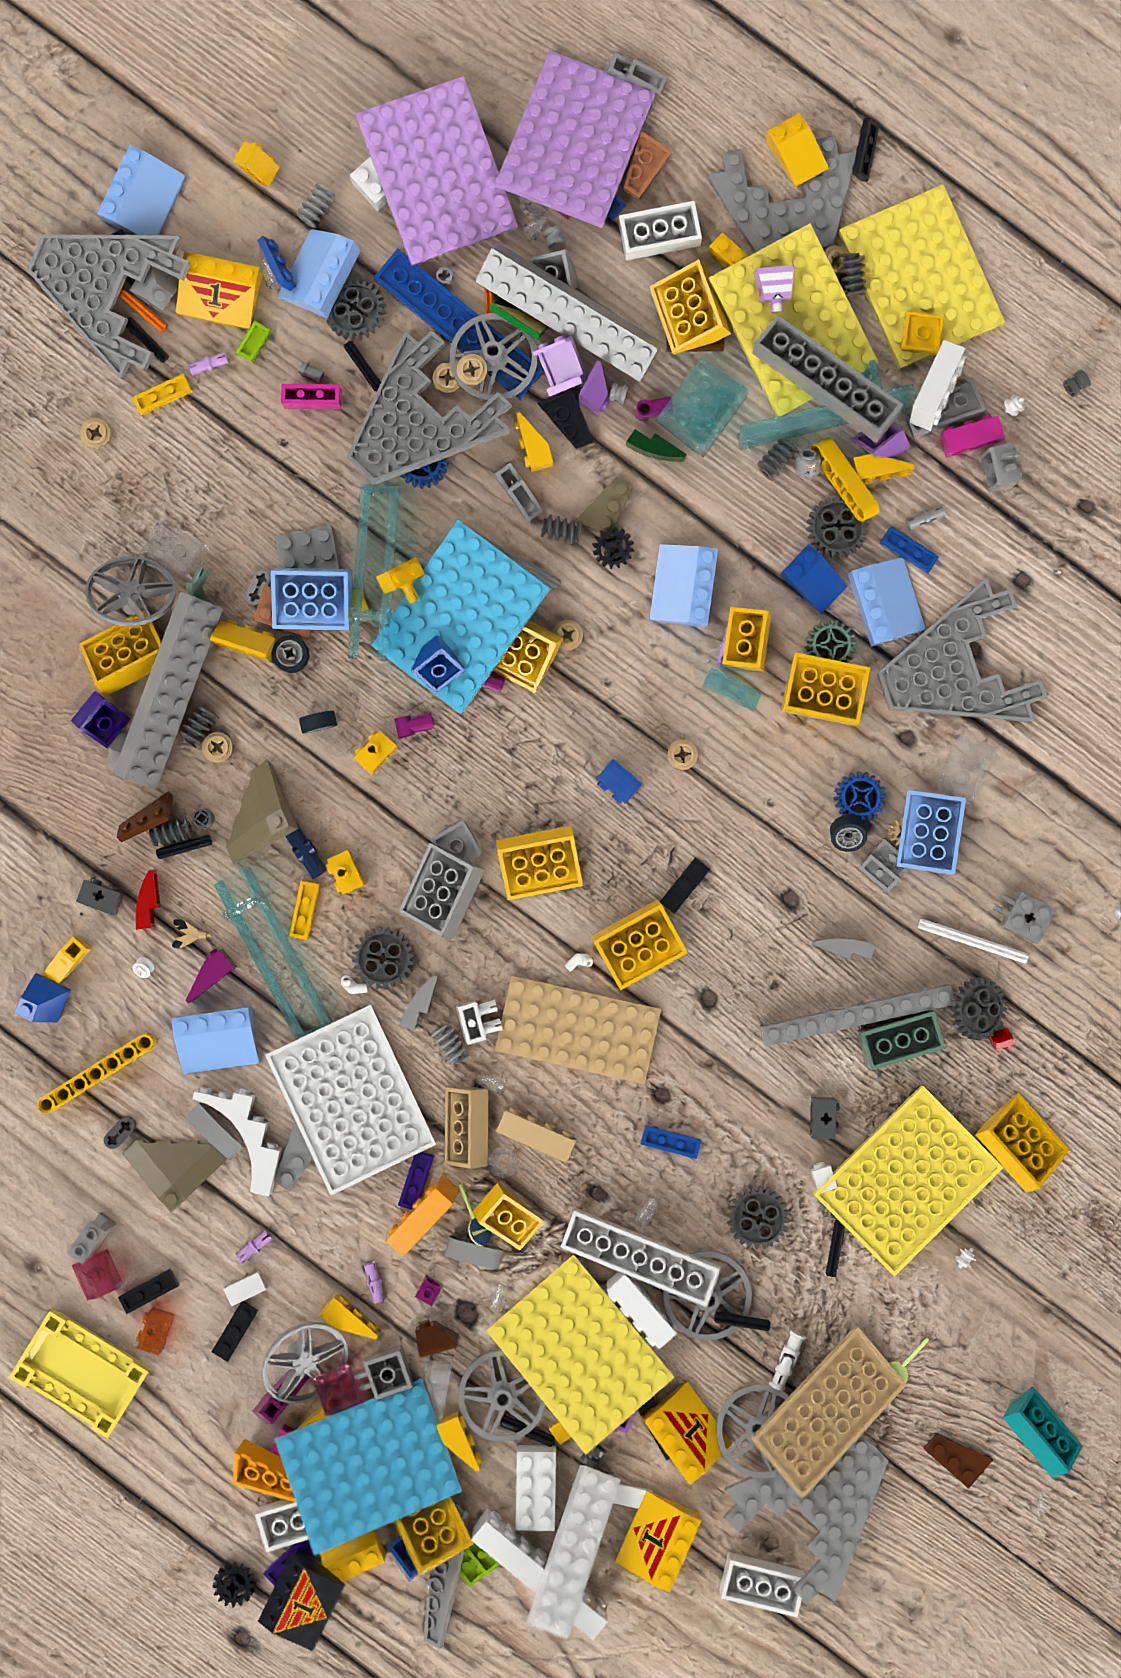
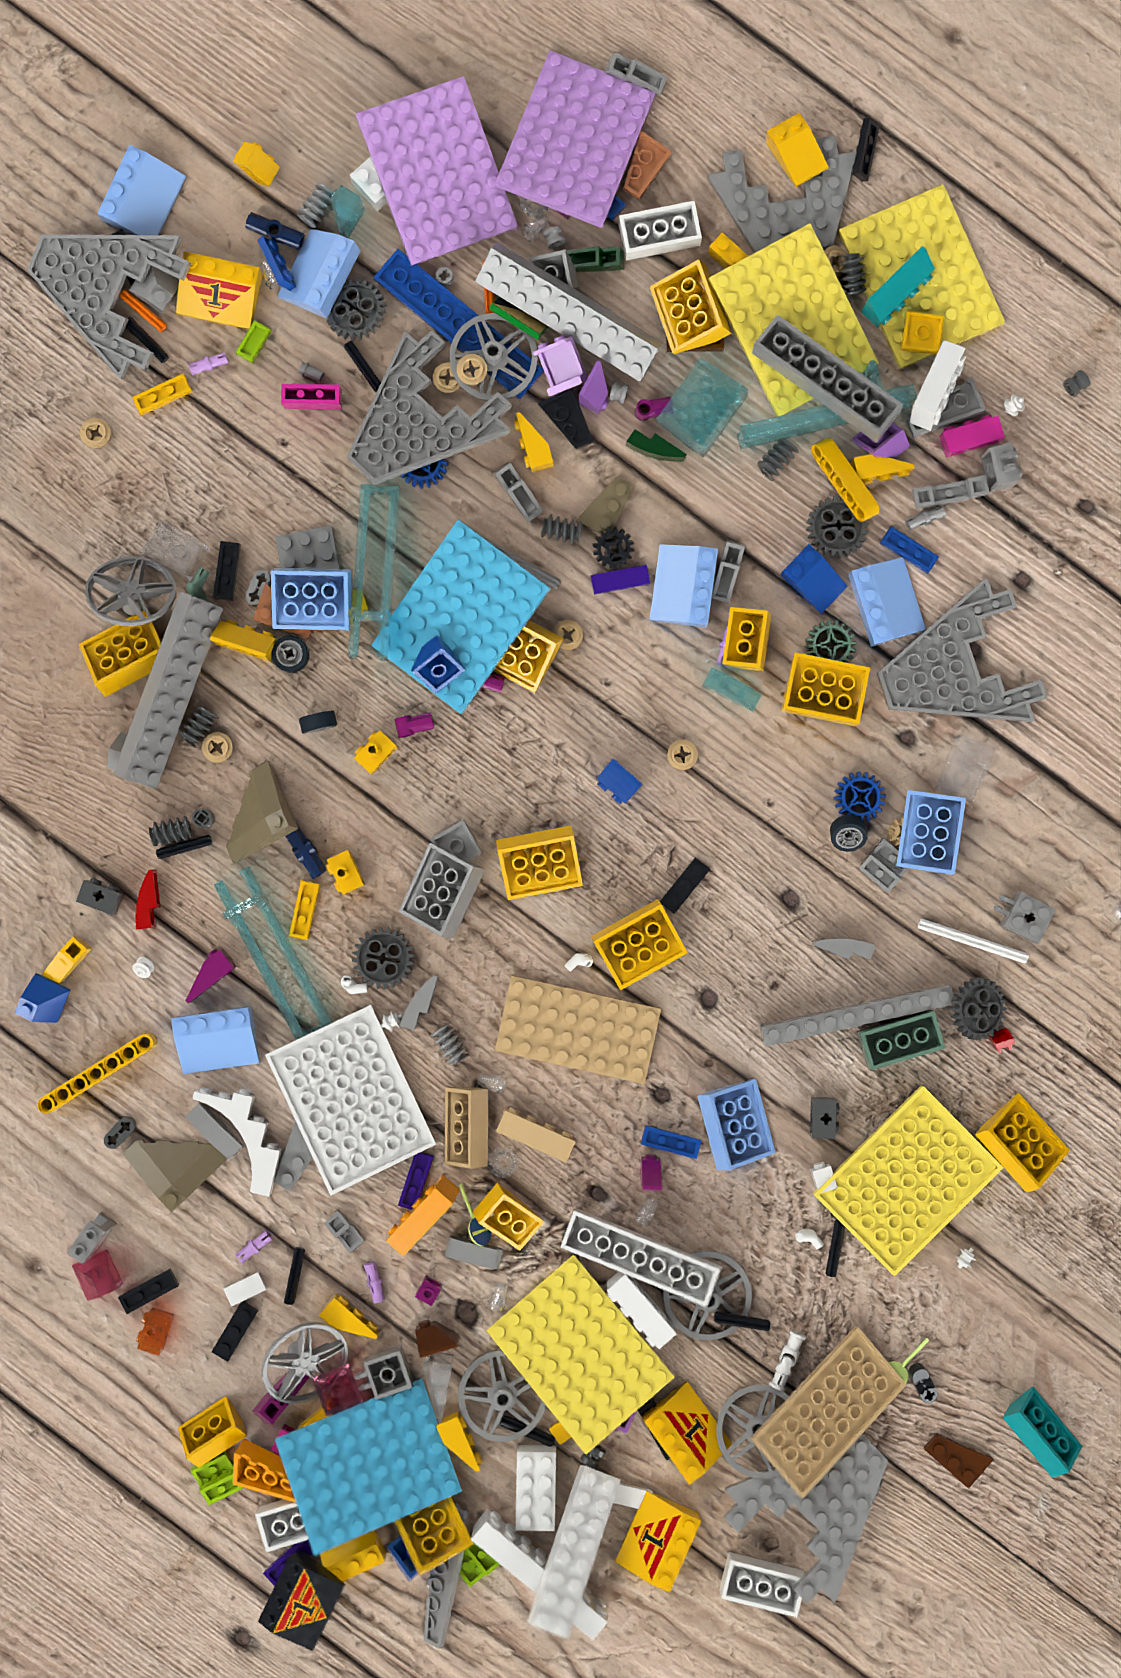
light yellow slope [9,1309,150,1439] -> none
dark purple slope [71,691,131,748] -> none
reddish brown wing [117,791,173,842] -> none
tan piece [172,919,212,948] -> none
black gear [212,1562,256,1608] -> none
yellow brick [376,557,425,604] -> none
white brick [456,1000,502,1045] -> none
dark grey gear [727,1186,790,1250] -> none
lavender torso [754,265,794,313] -> none
light grey head [796,449,821,479] -> none
none -> yellow slope [177,1396,248,1468]
none -> lime slope [191,1450,243,1505]
none -> black plate [213,541,241,601]
none -> dark blue piece [245,212,305,251]
none -> black axle [284,1247,305,1305]
none -> light grey slope [324,1211,366,1253]
none -> clear light blue slope [331,185,365,238]
none -> white wheel [381,1010,402,1032]
none -> dark green slope [566,246,624,272]
none -> dark purple tile [590,565,650,595]
none -> magenta slope [640,1154,662,1191]
none -> light blue slope [697,1079,776,1171]
none -> light grey slope [711,540,745,603]
none -> white arm [795,1229,824,1250]
none -> teal slope [861,246,935,328]
none -> black piece [908,1363,938,1403]
none -> light grey slope [912,475,990,508]

